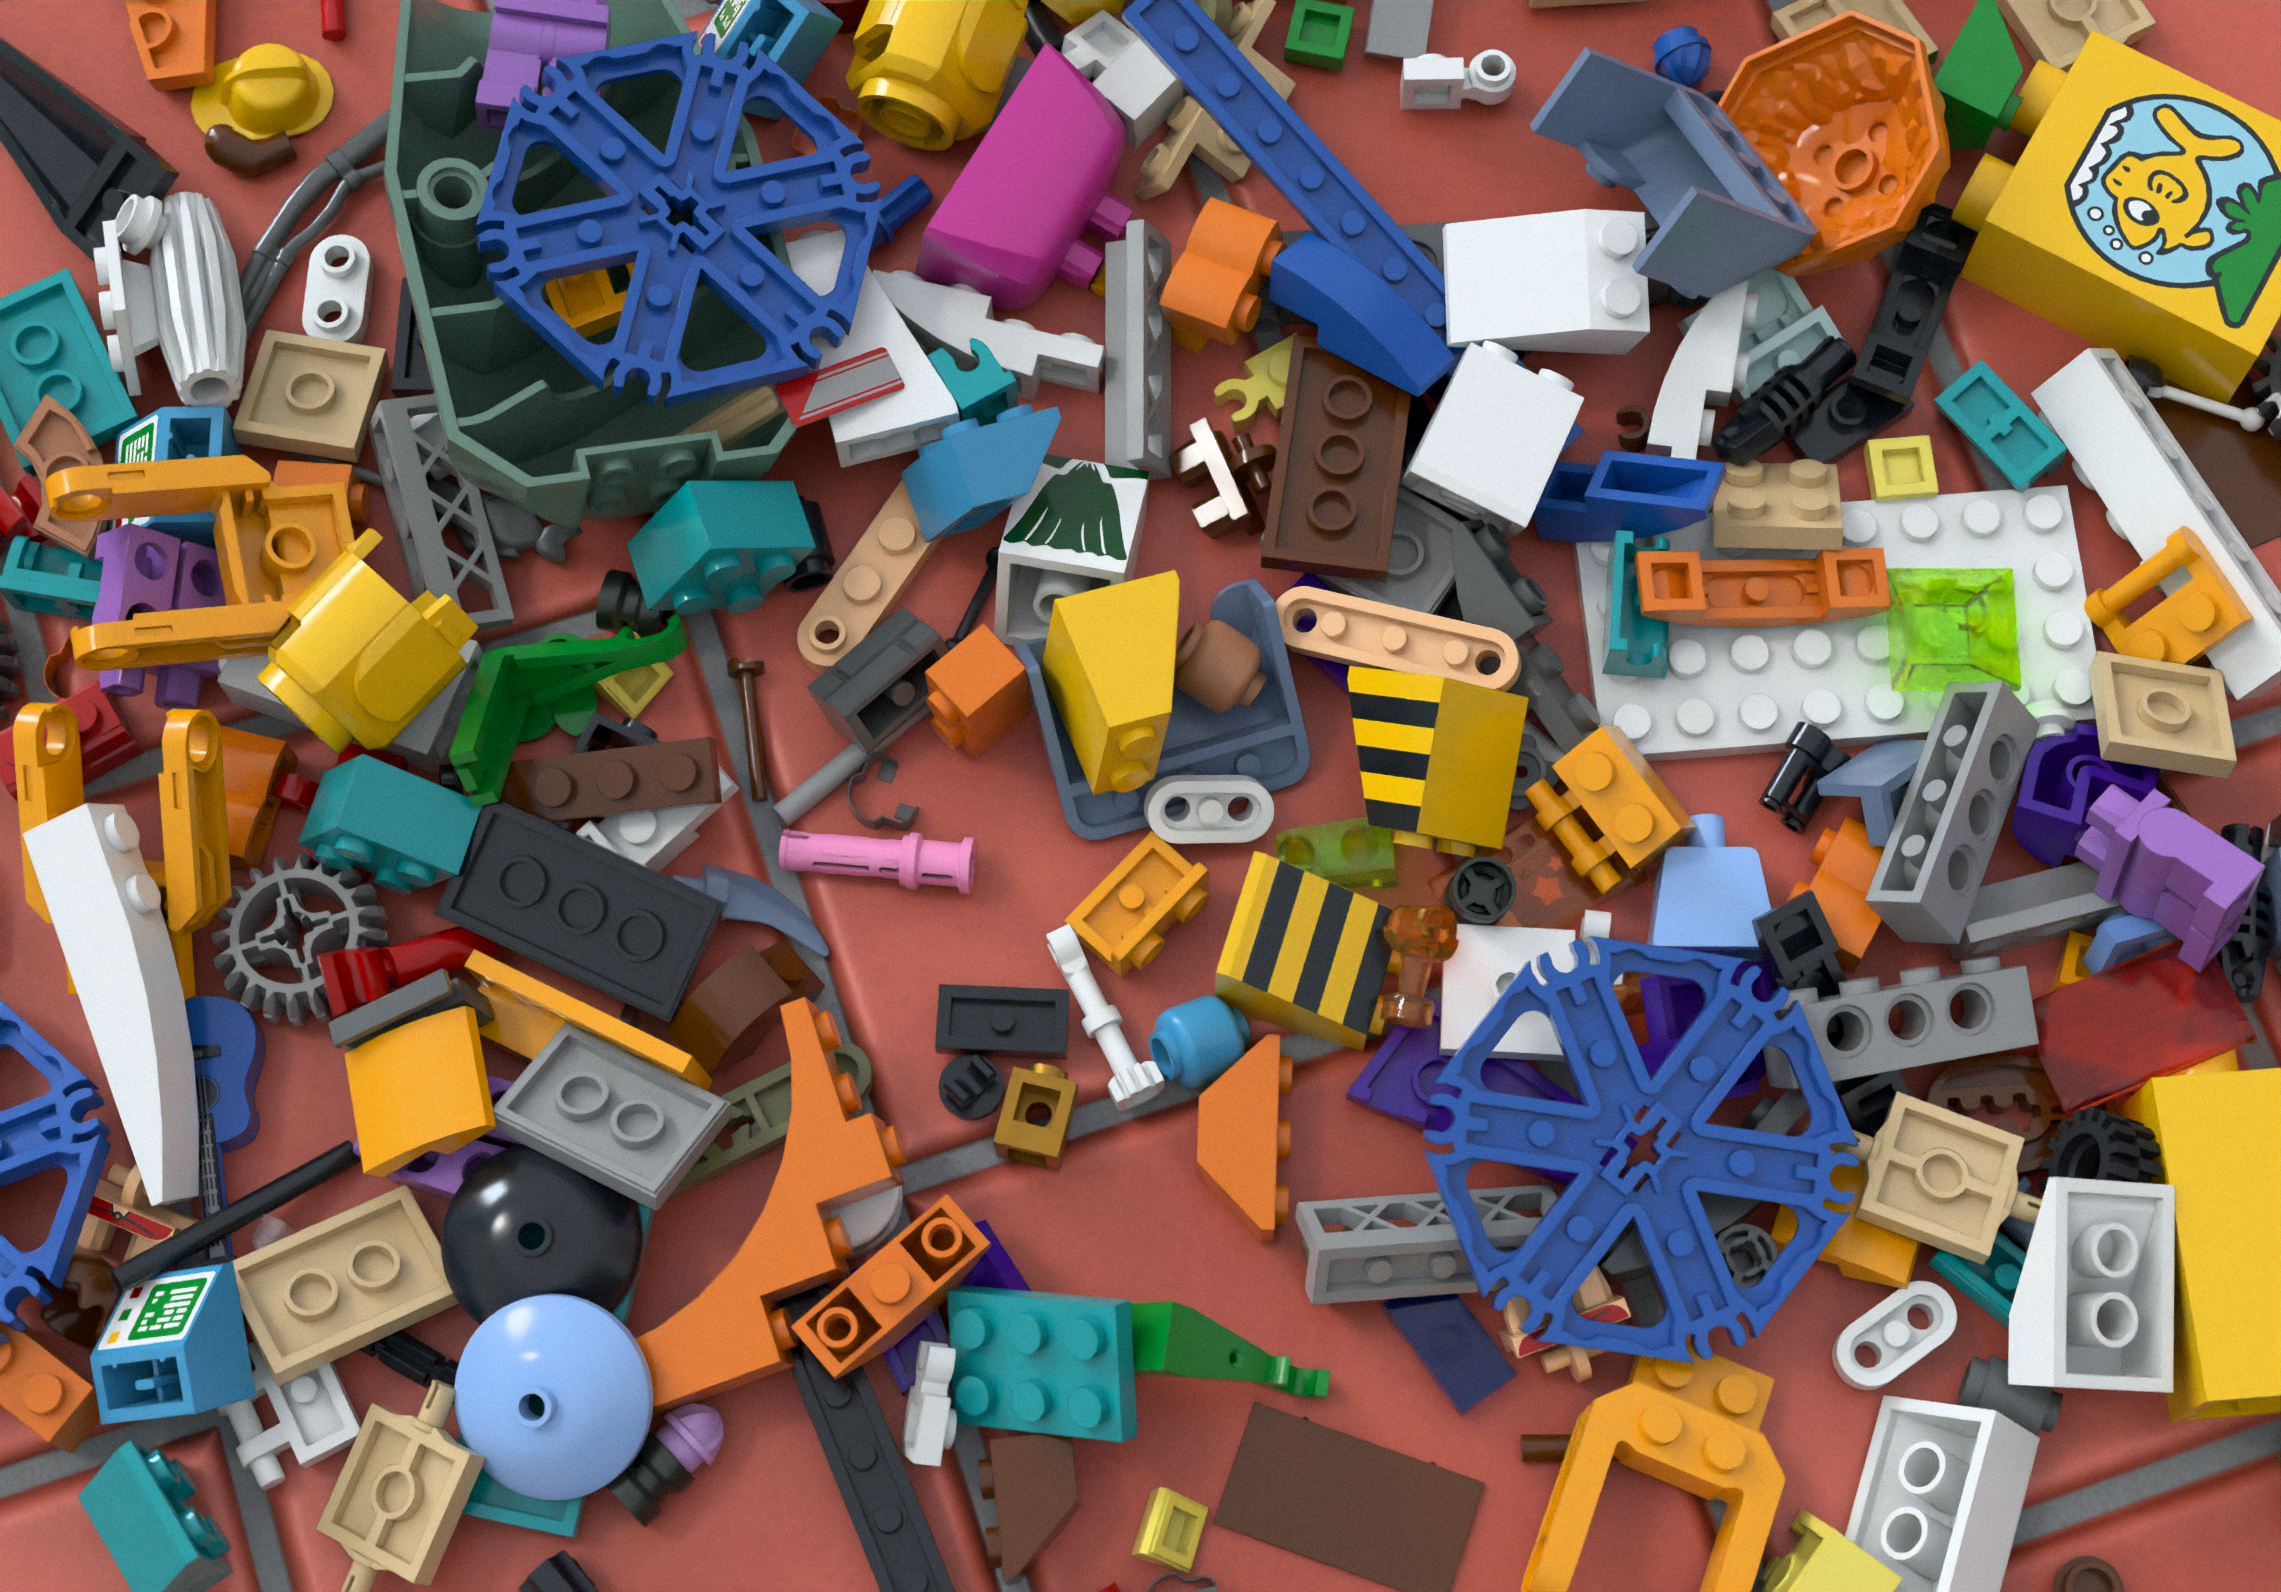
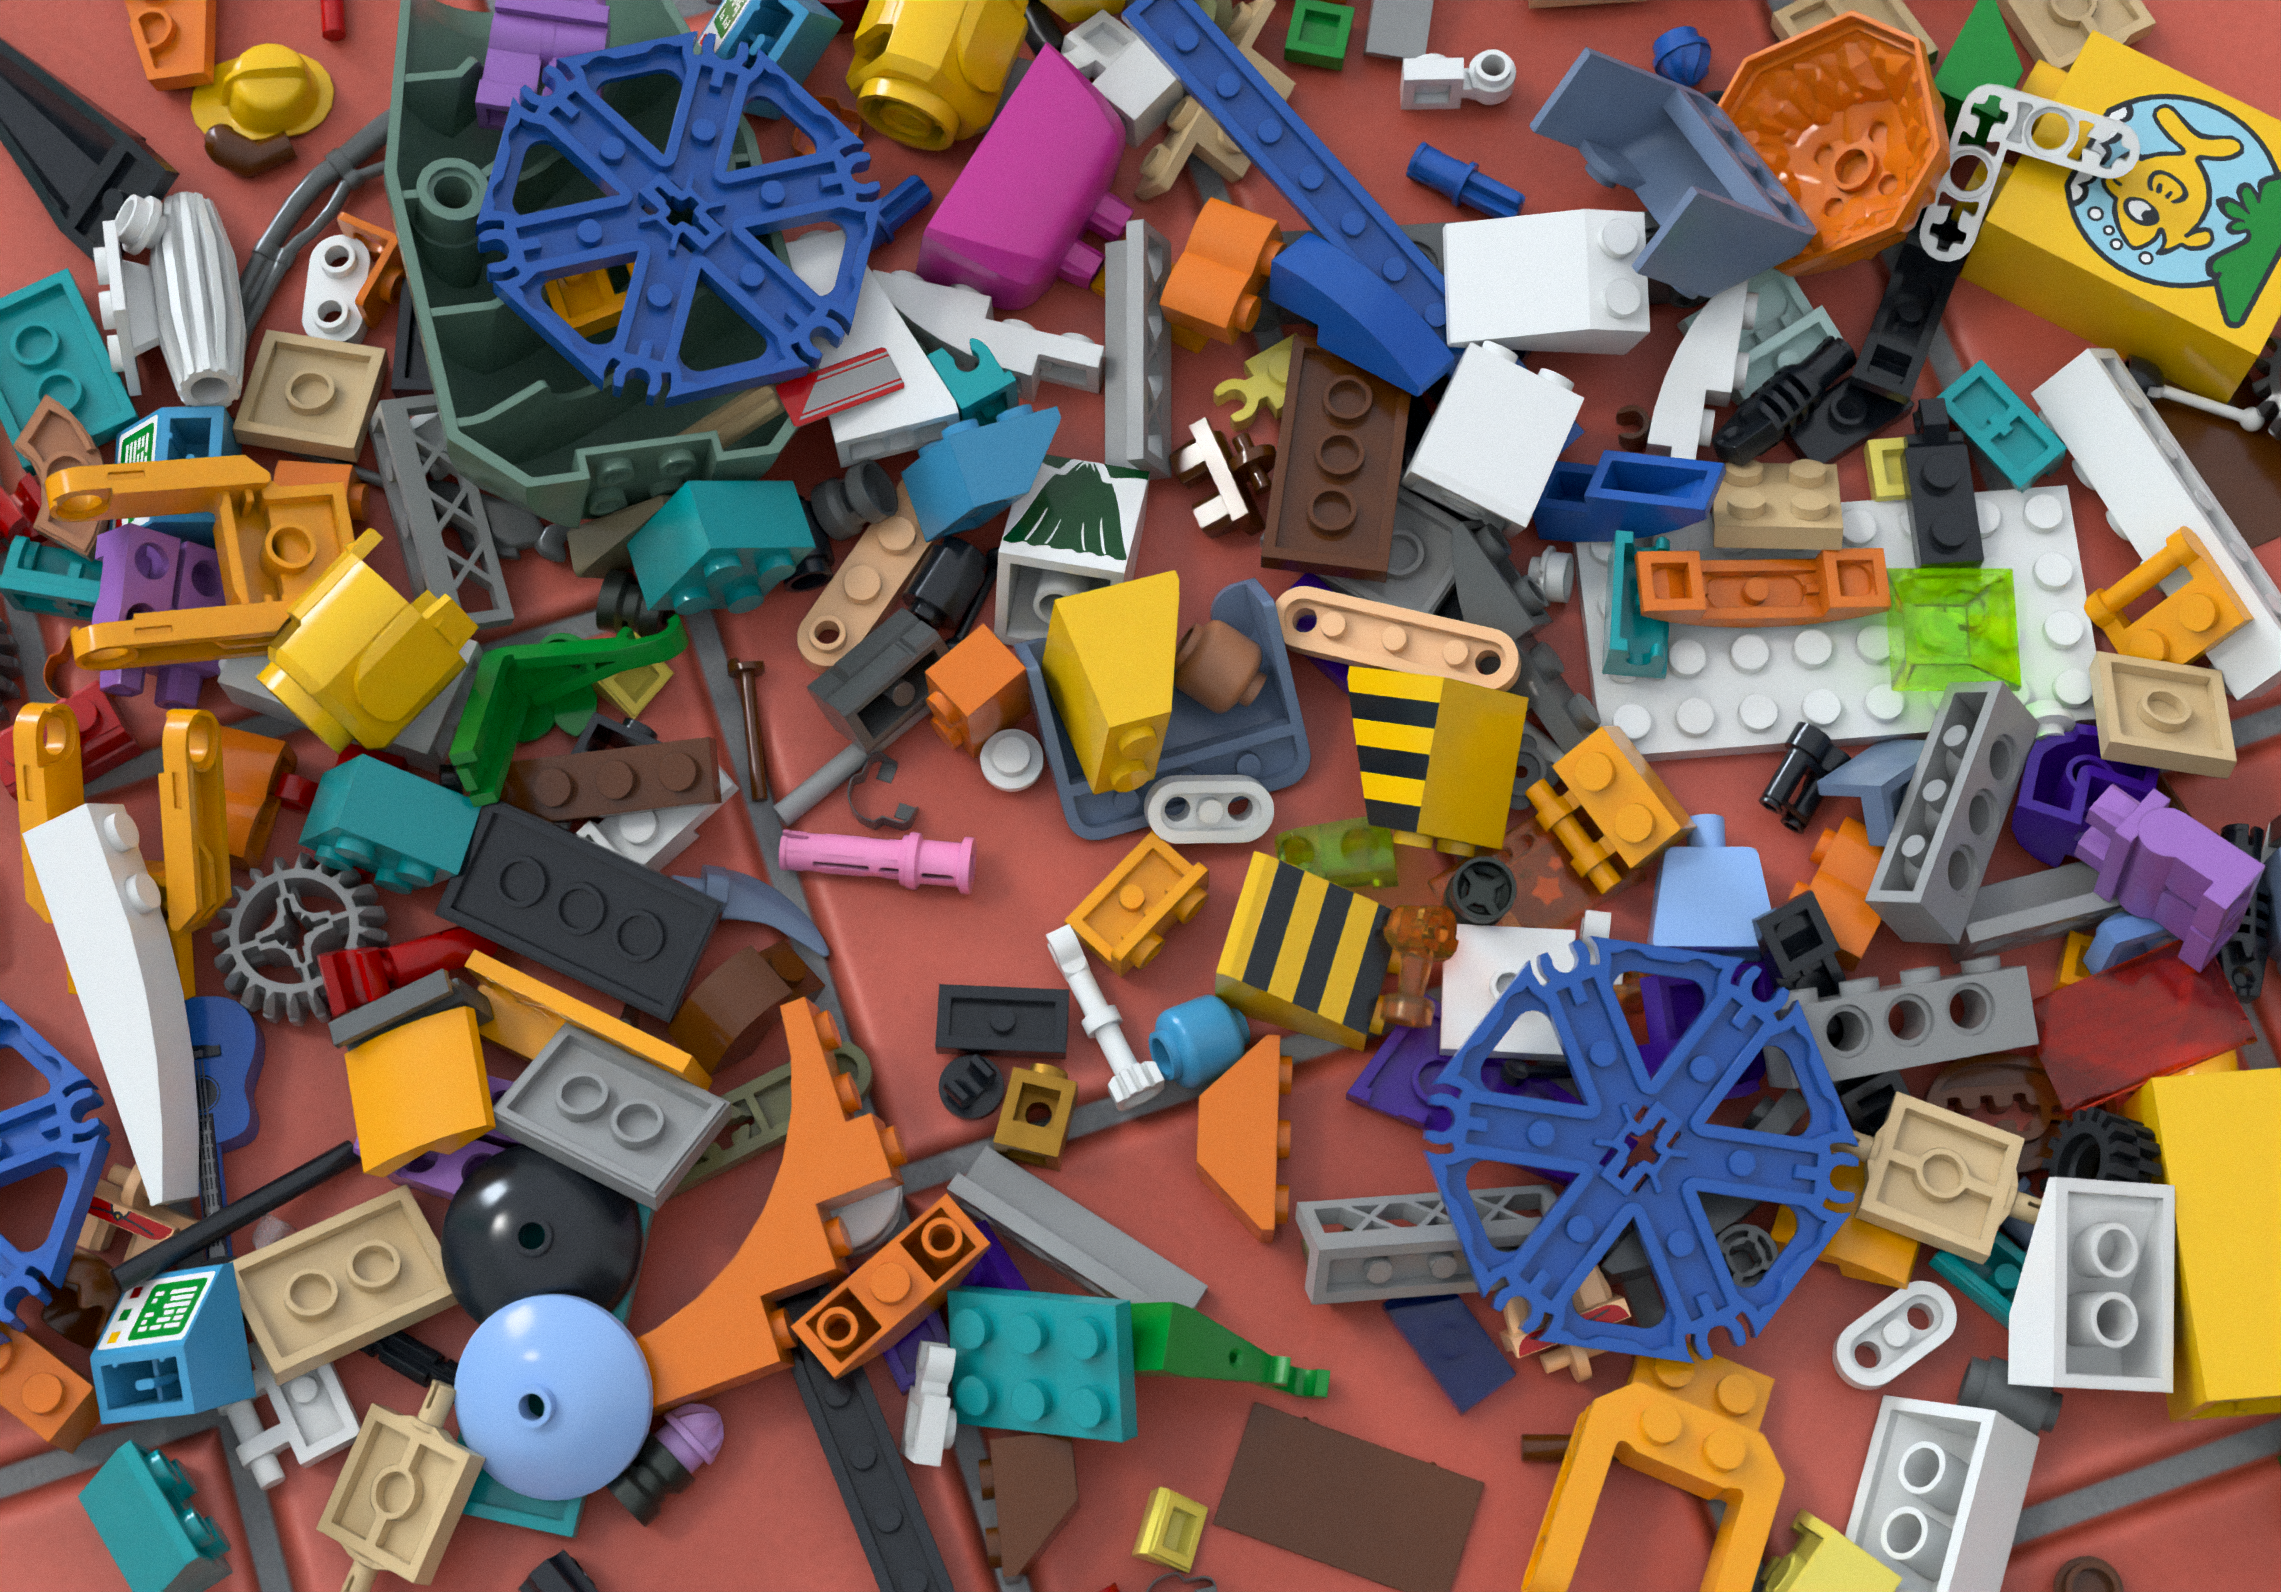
none -> orange bracket [337,212,406,329]
none -> dark tan slope [566,495,672,579]
none -> dark grey wheel [811,459,898,541]
none -> black brick [901,536,988,632]
none -> light grey fence [947,1145,1208,1310]
none -> white plate [980,729,1044,792]
none -> blue axle [1406,141,1525,219]
none -> black hinge [1500,1058,1573,1087]
none -> white plate [1528,545,1574,608]
none -> black hinge [1900,398,1984,572]
none -> white beam [1919,84,2140,262]

